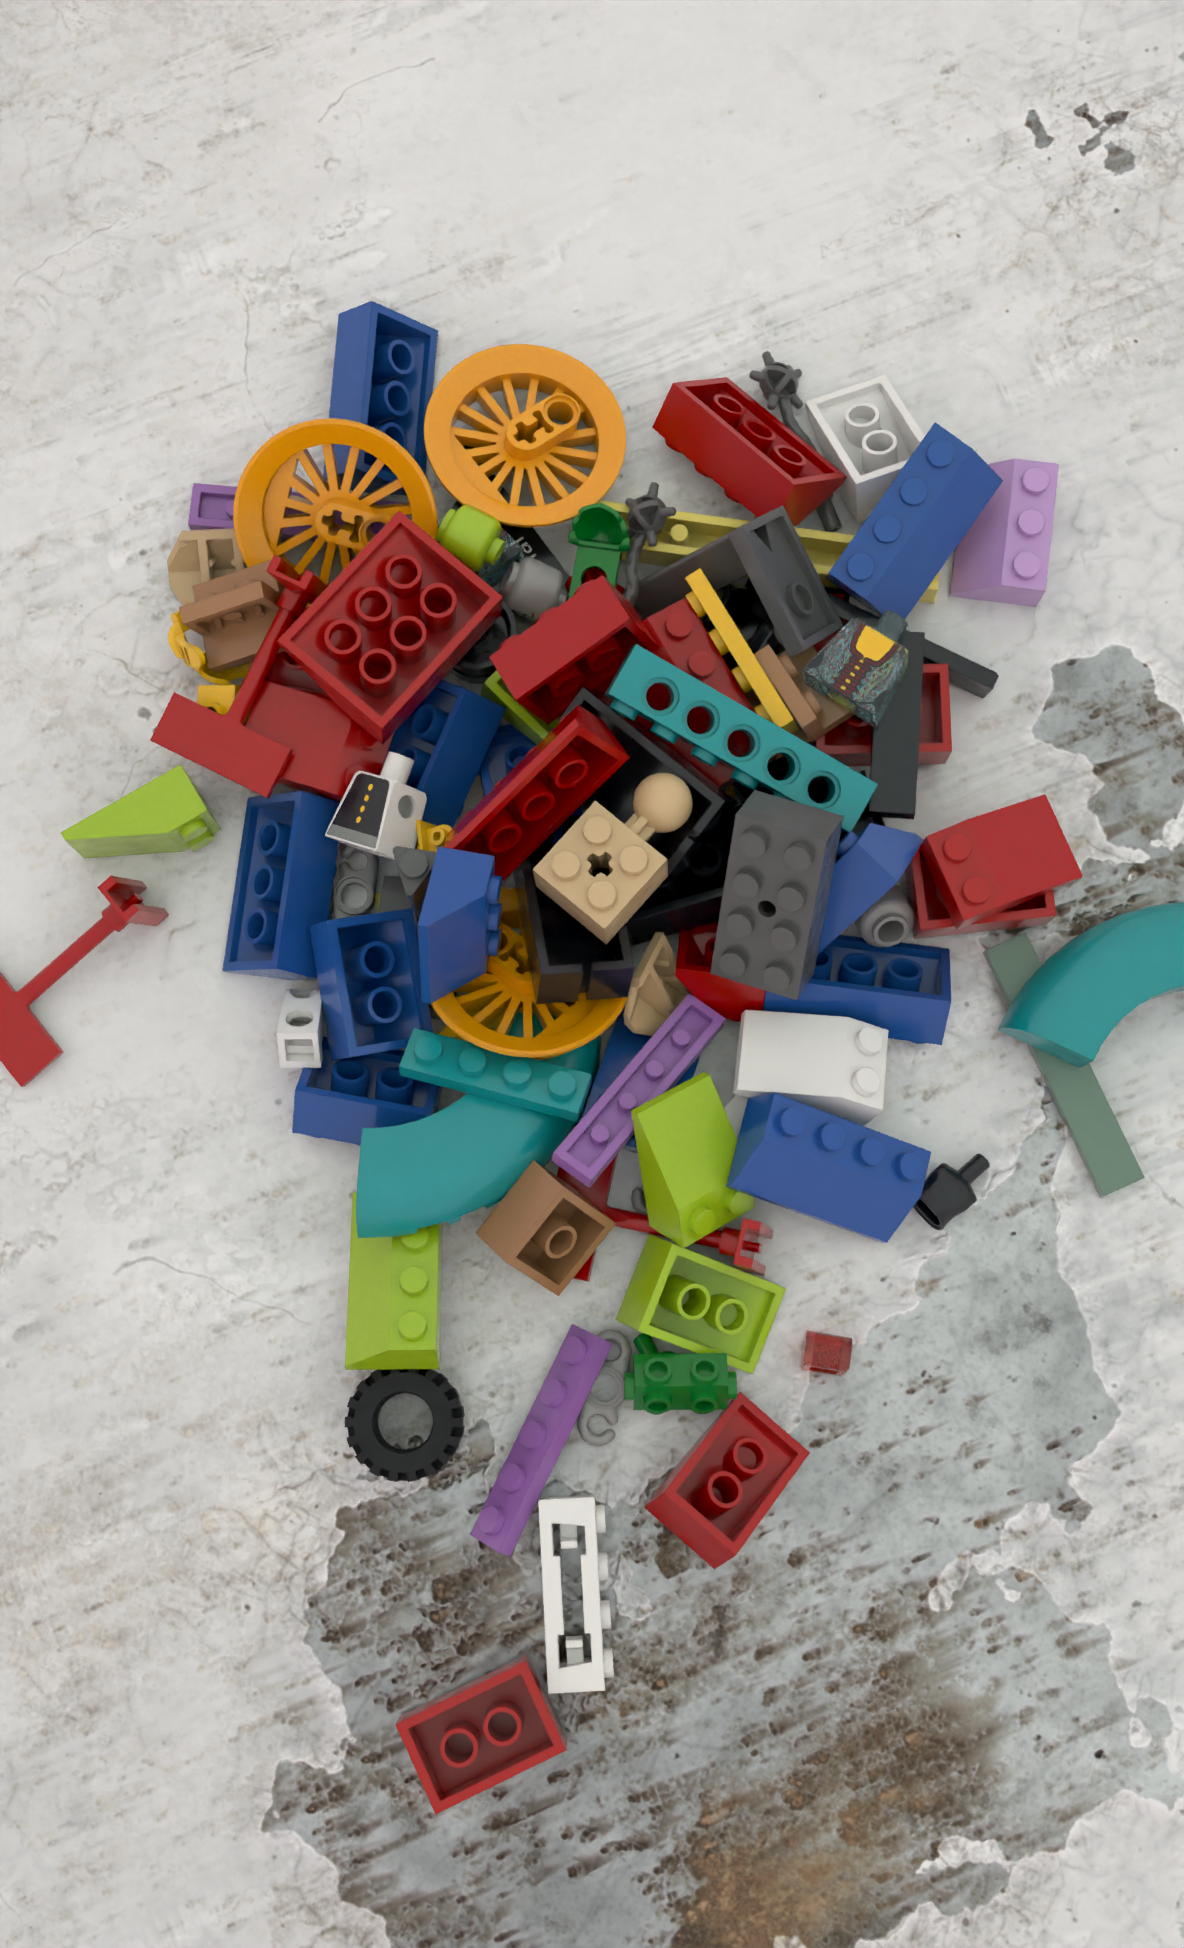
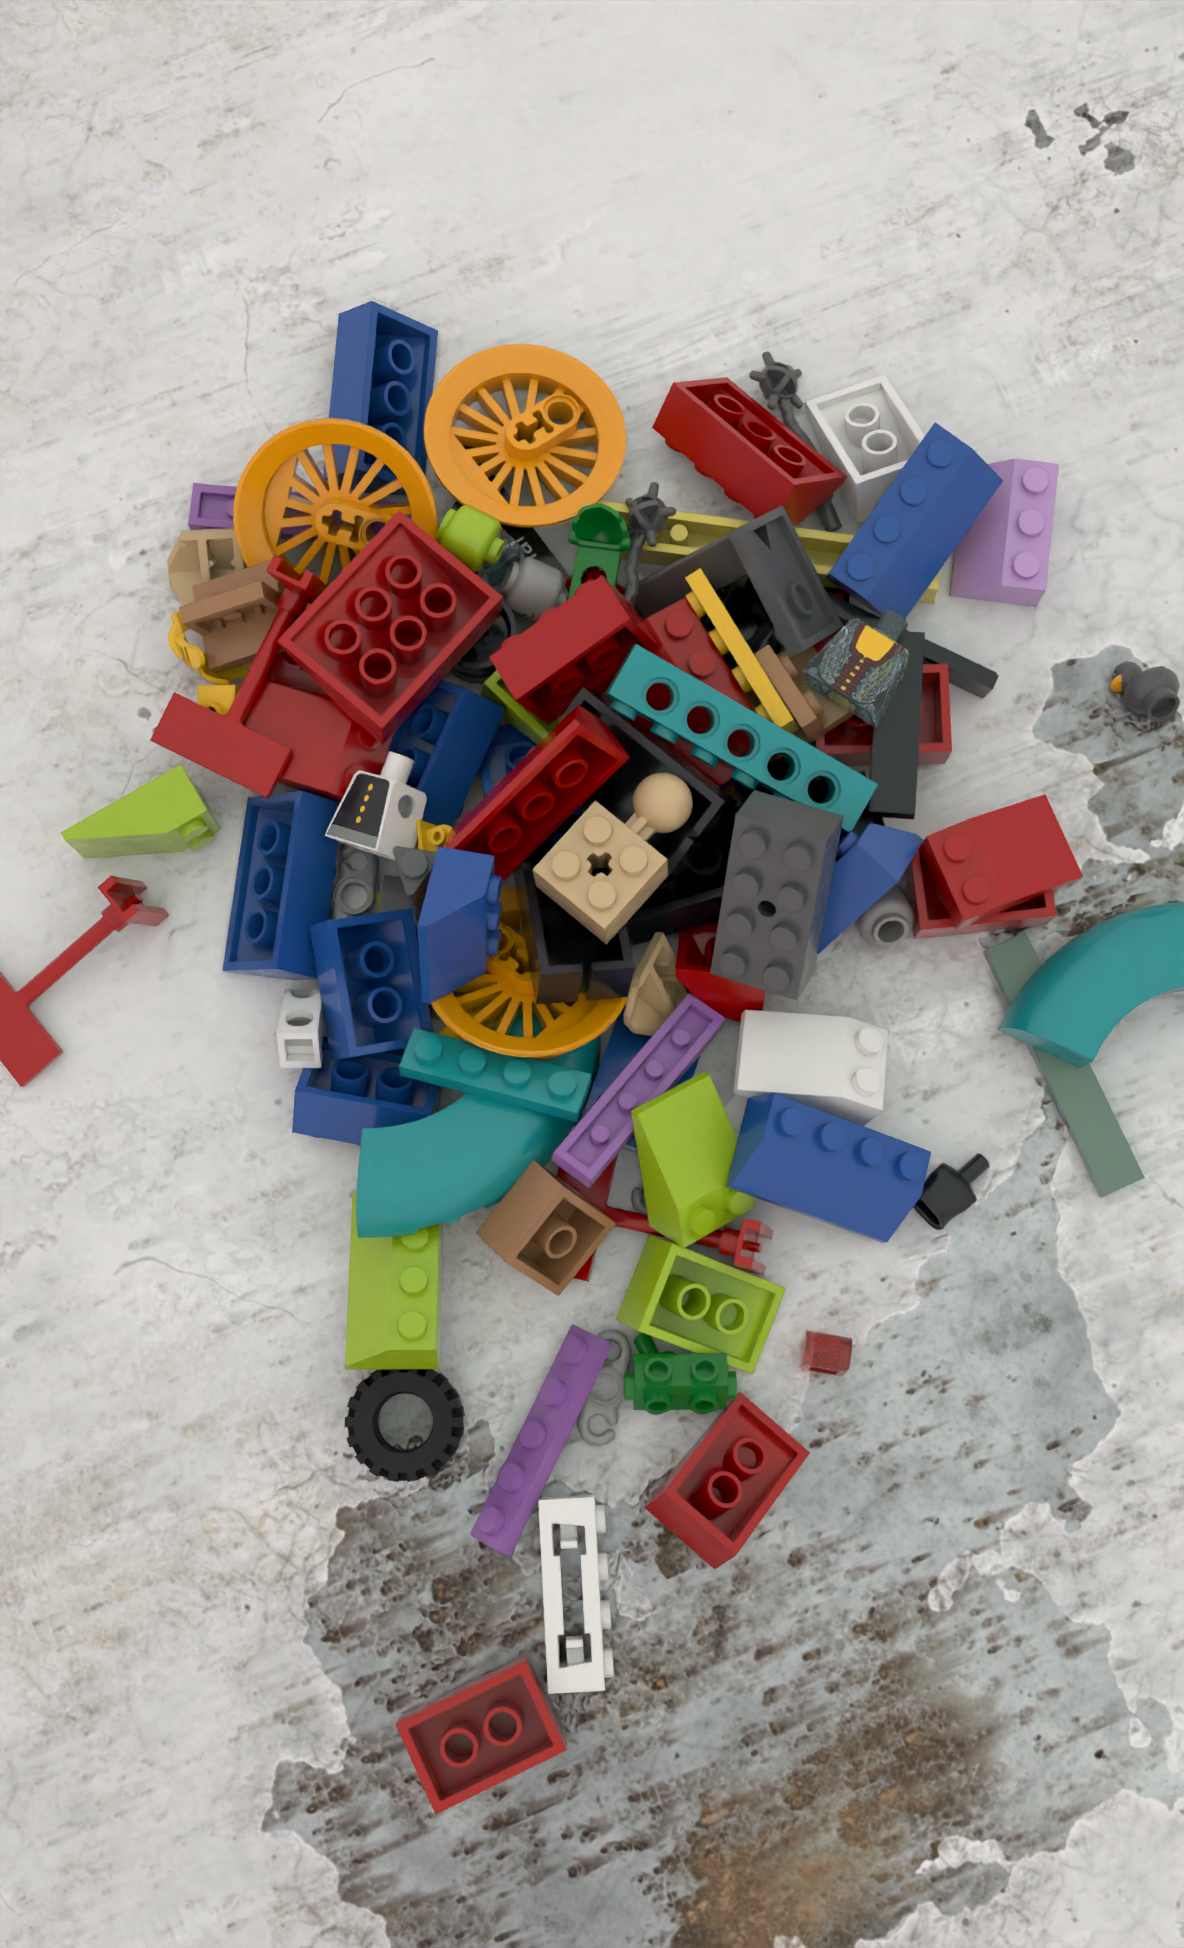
blue slope [763,935,951,1045] -> none
none -> dark grey animal [1110,661,1180,721]

